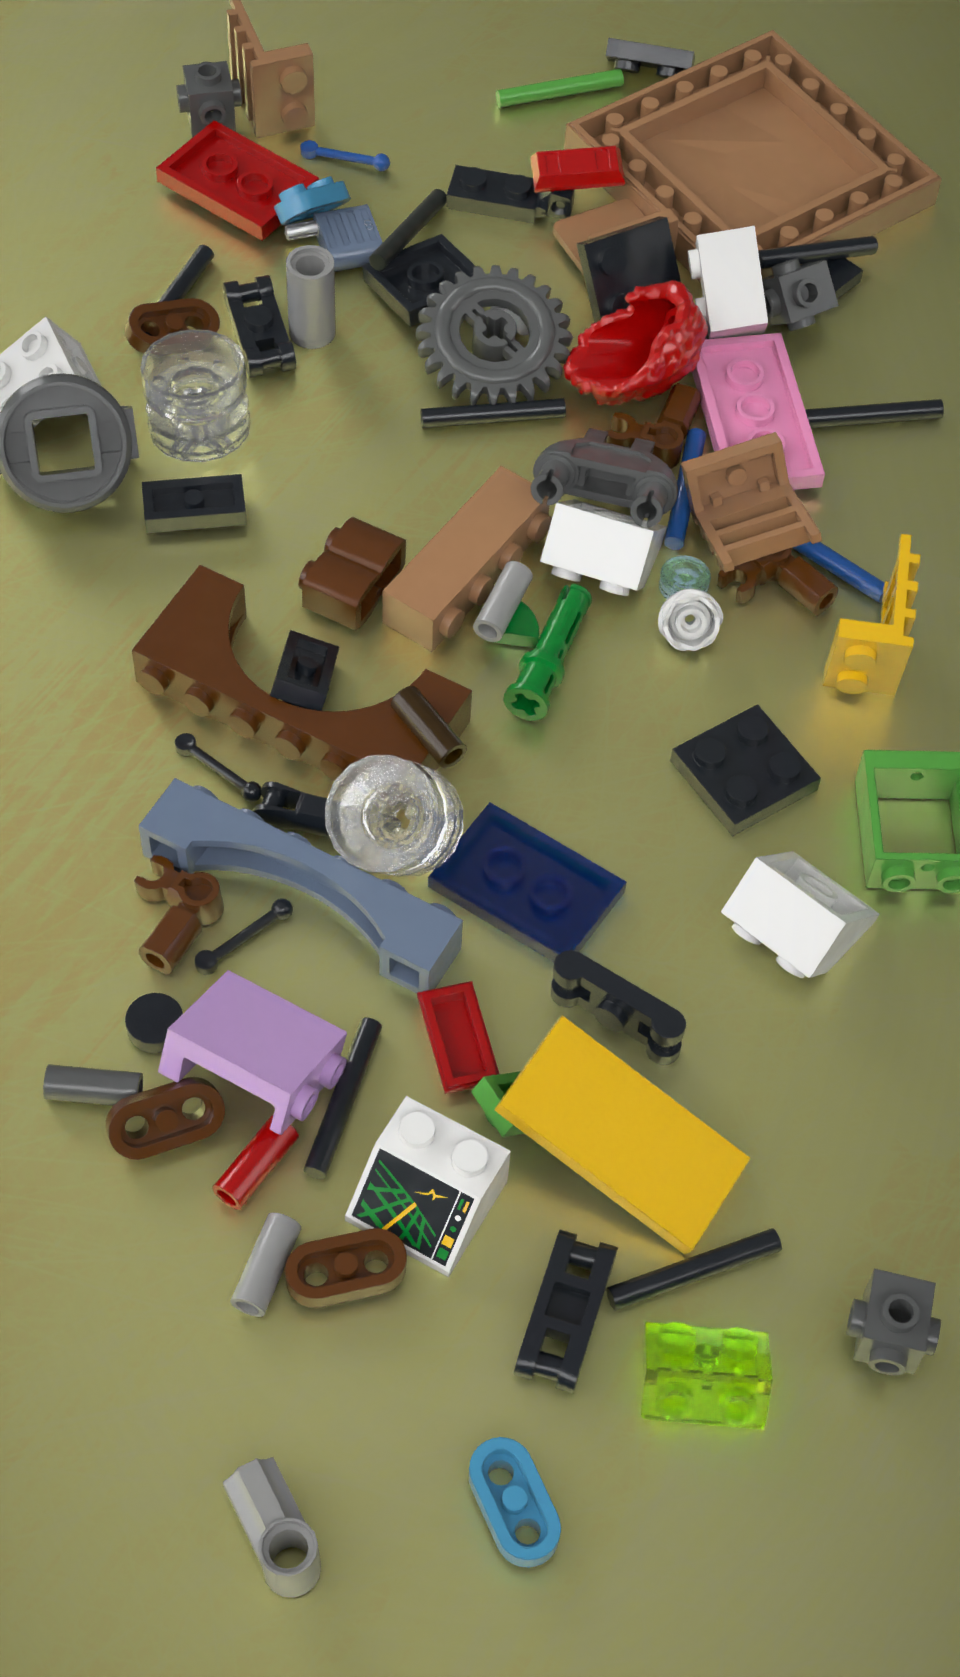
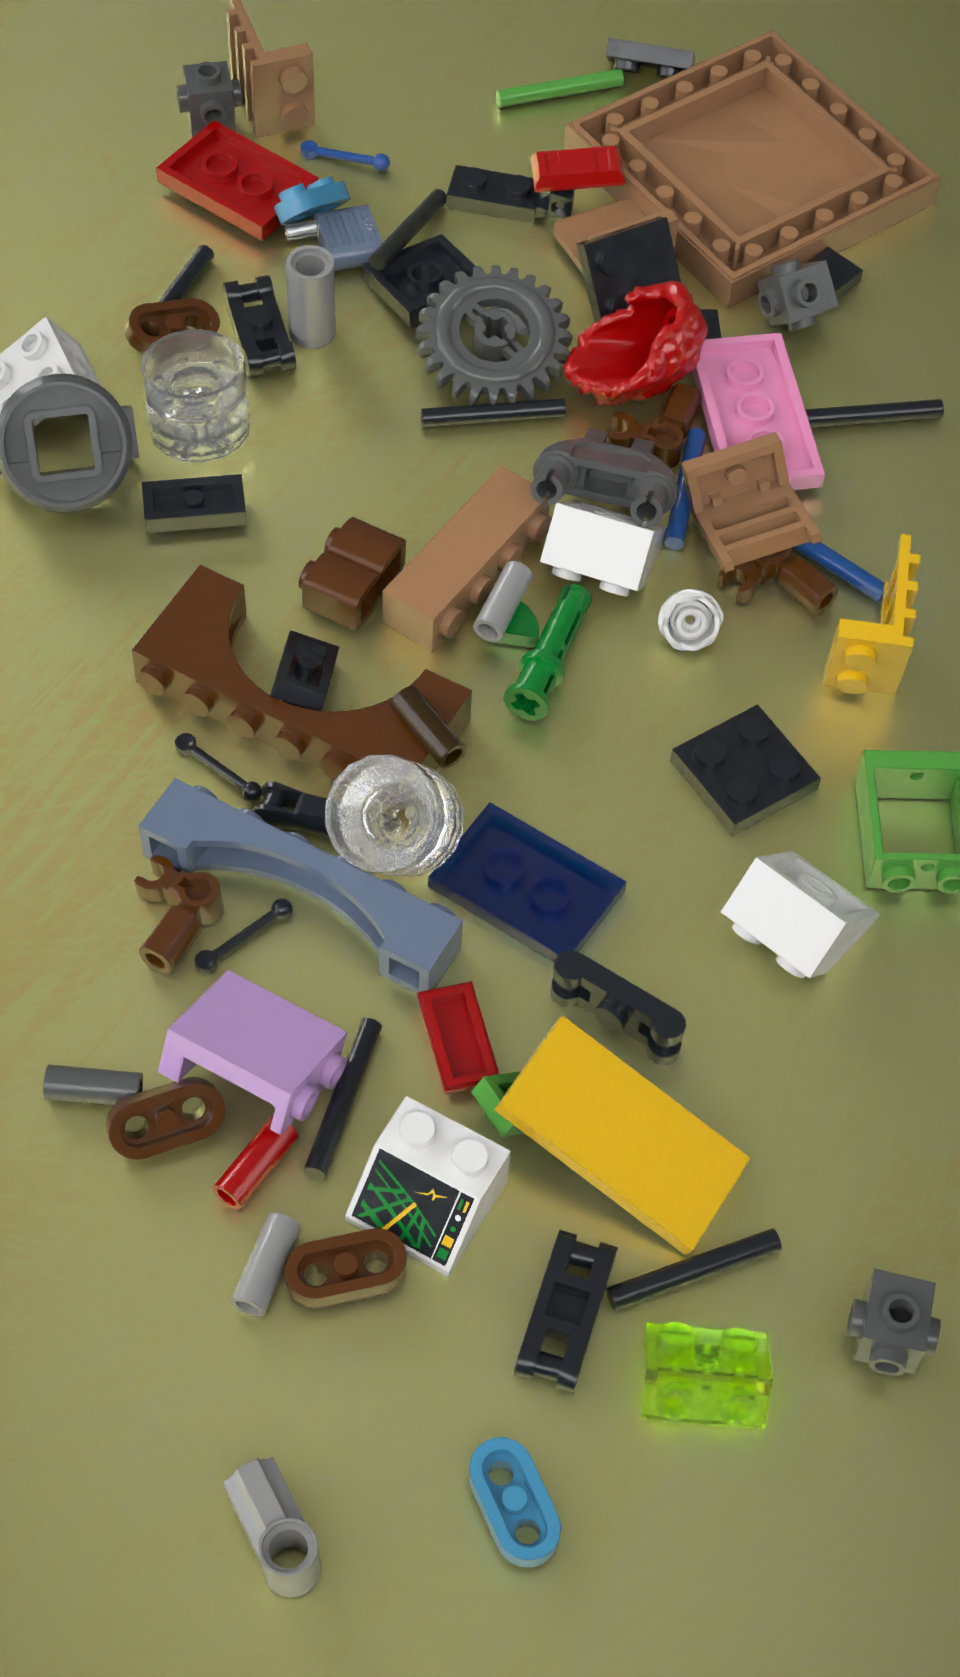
black tile [125,993,183,1053] -> none
clear light blue tile [659,555,711,599] -> none
white slope [688,226,768,339] -> none
black bar [758,236,878,269] -> none

